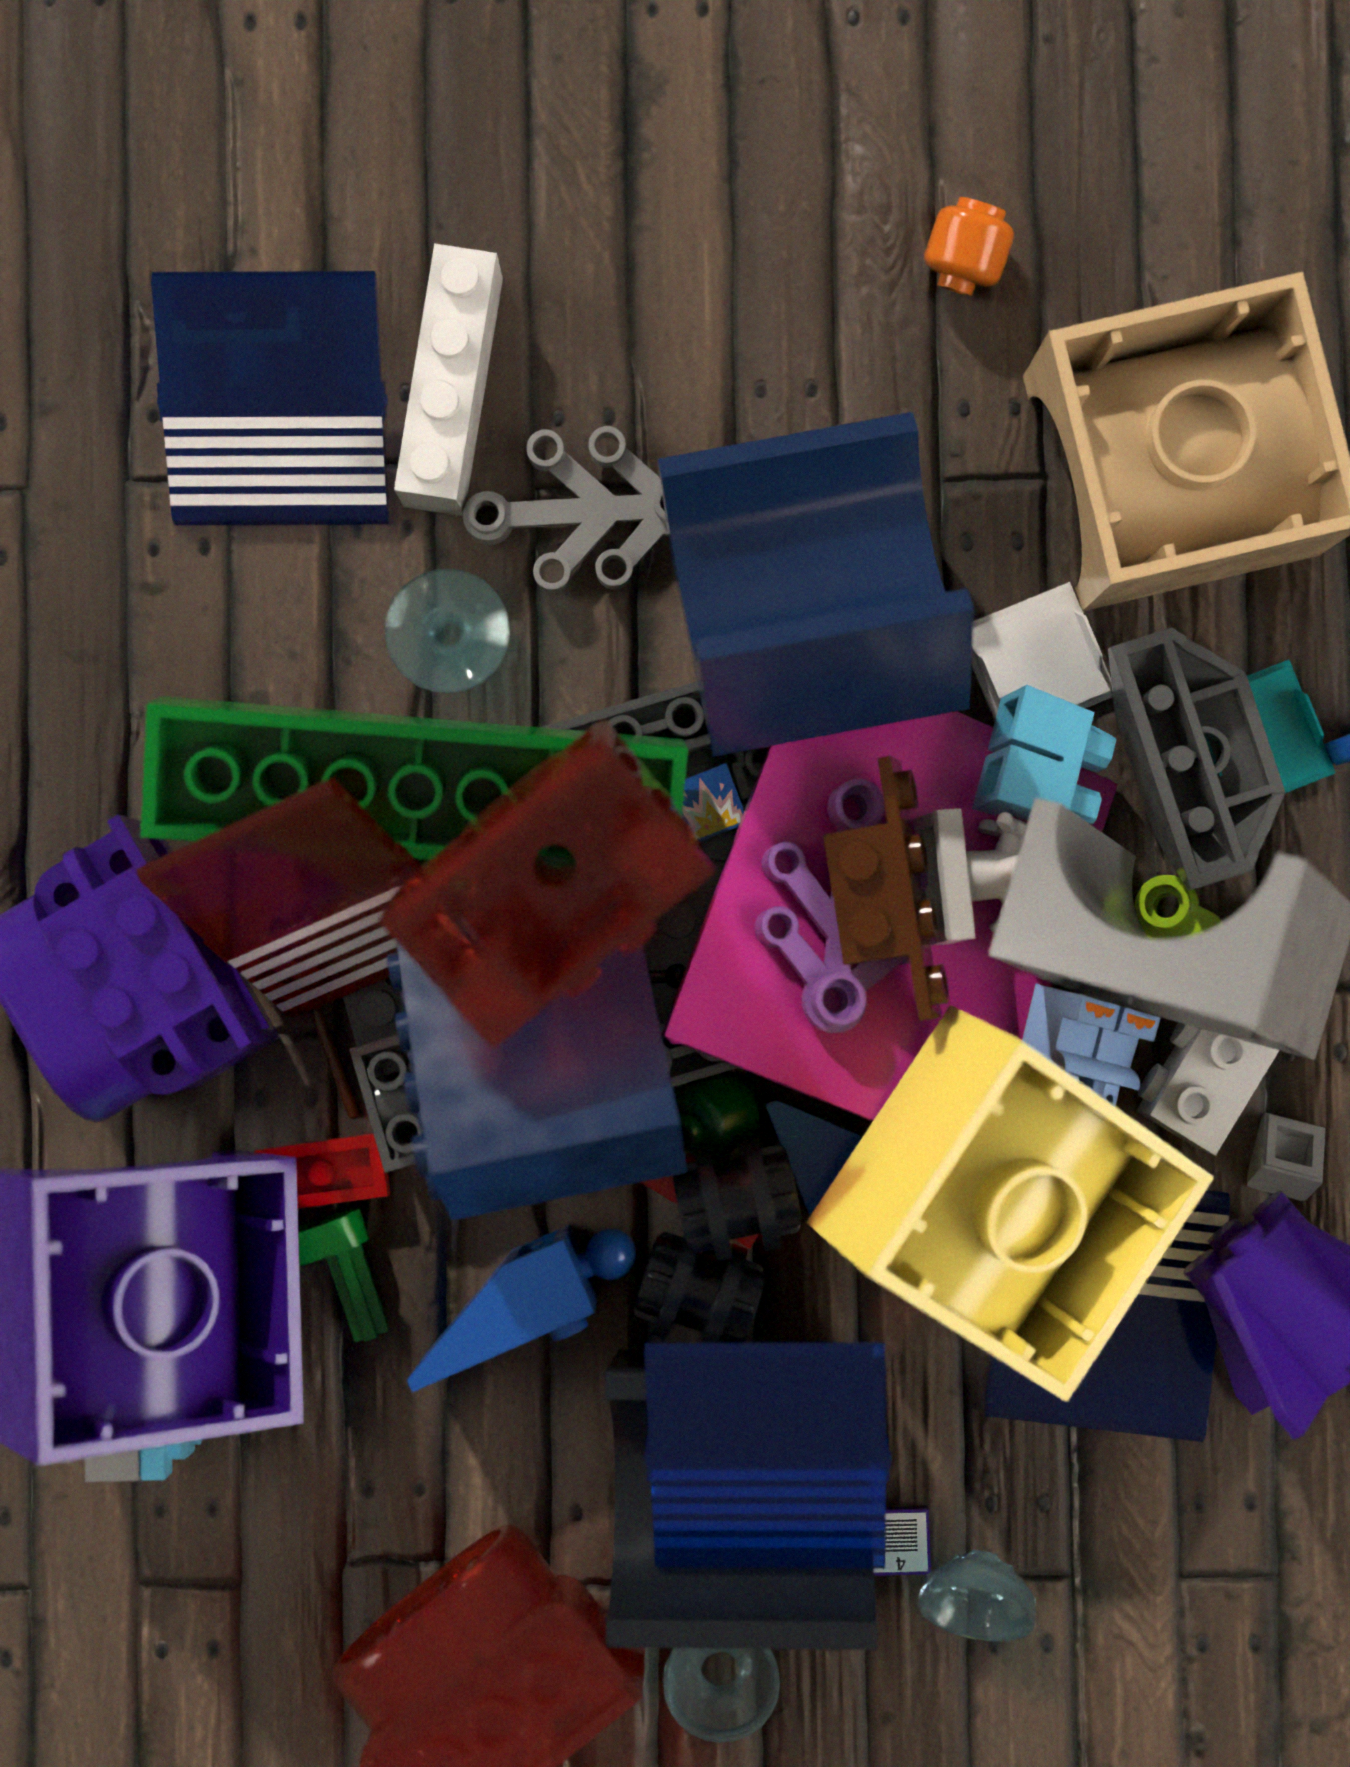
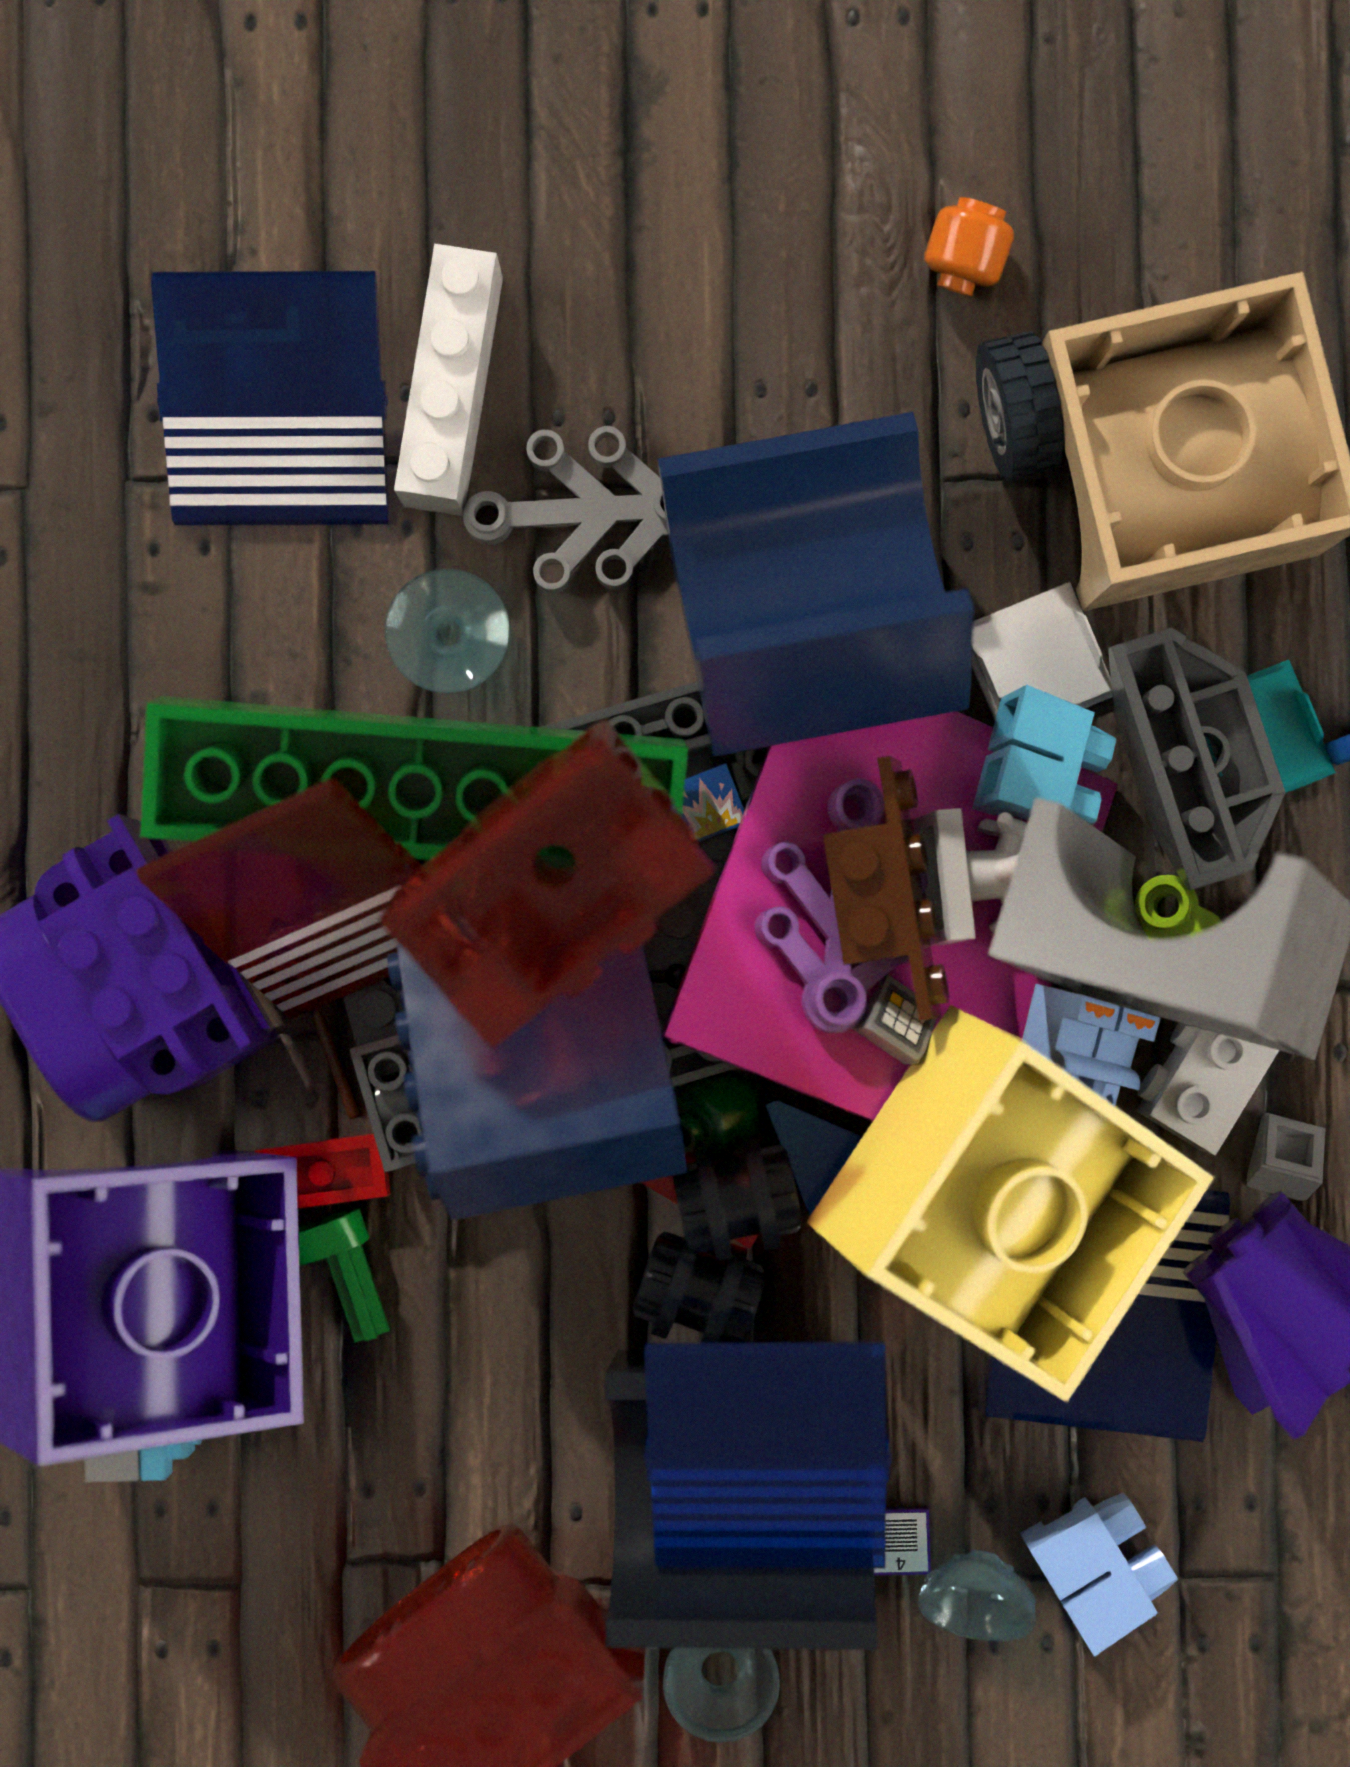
blue slope [407,1224,636,1392] -> none
none -> slope [853,975,937,1065]
none -> black wheel [975,331,1064,480]
none -> light blue hips [1020,1492,1178,1656]

